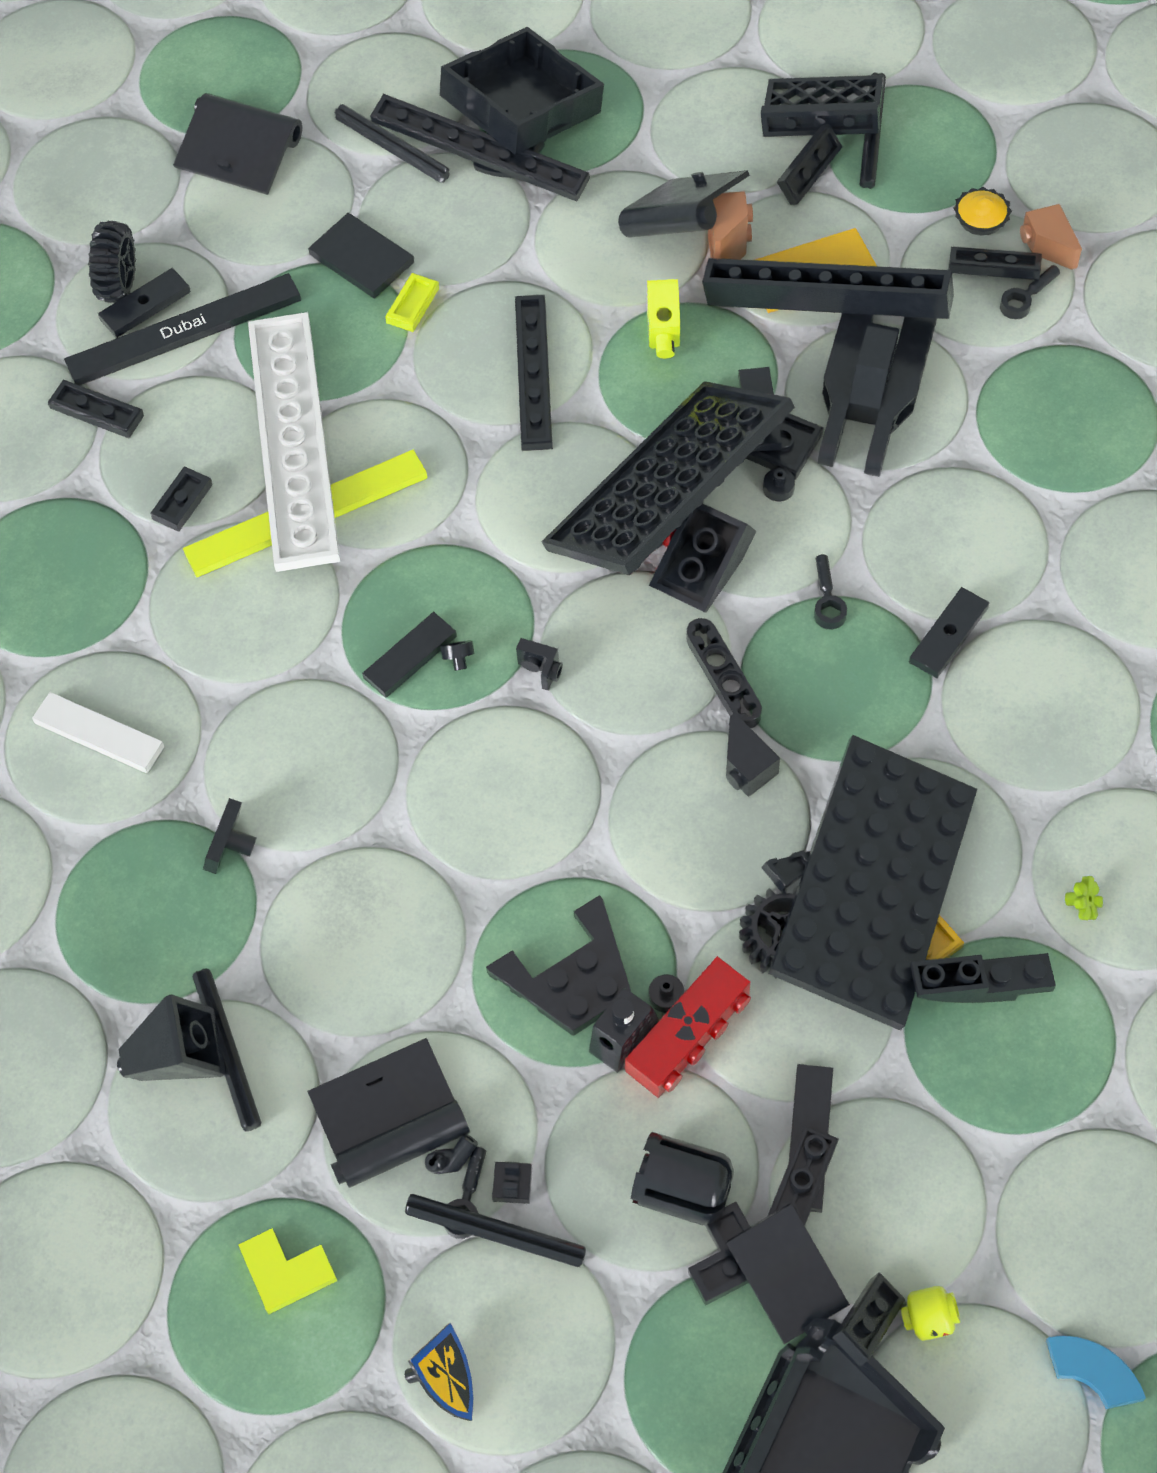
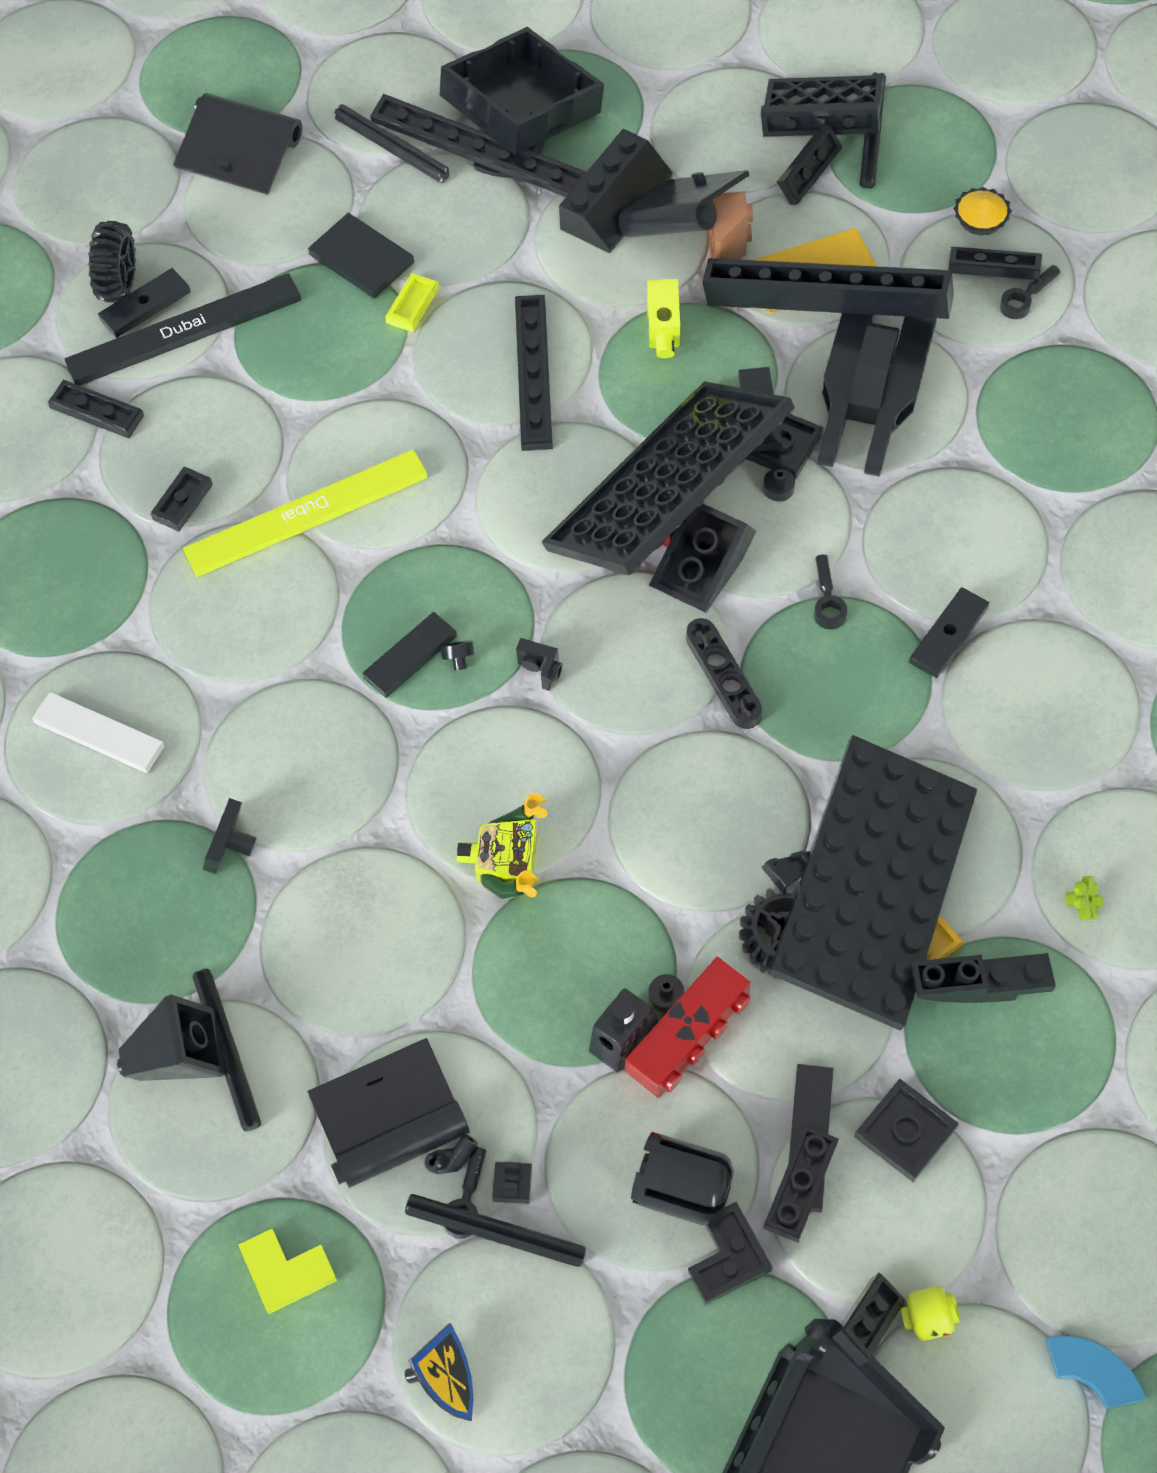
white plate [248,312,340,572] -> none
black wing [486,895,631,1036] -> none
black tile [725,1203,850,1344] -> none
black slope [726,713,780,797] -> none
nougat slope [1020,204,1082,270] -> none
none -> torso [457,793,547,899]
none -> black slope [559,129,672,254]
none -> black plate [854,1078,959,1183]

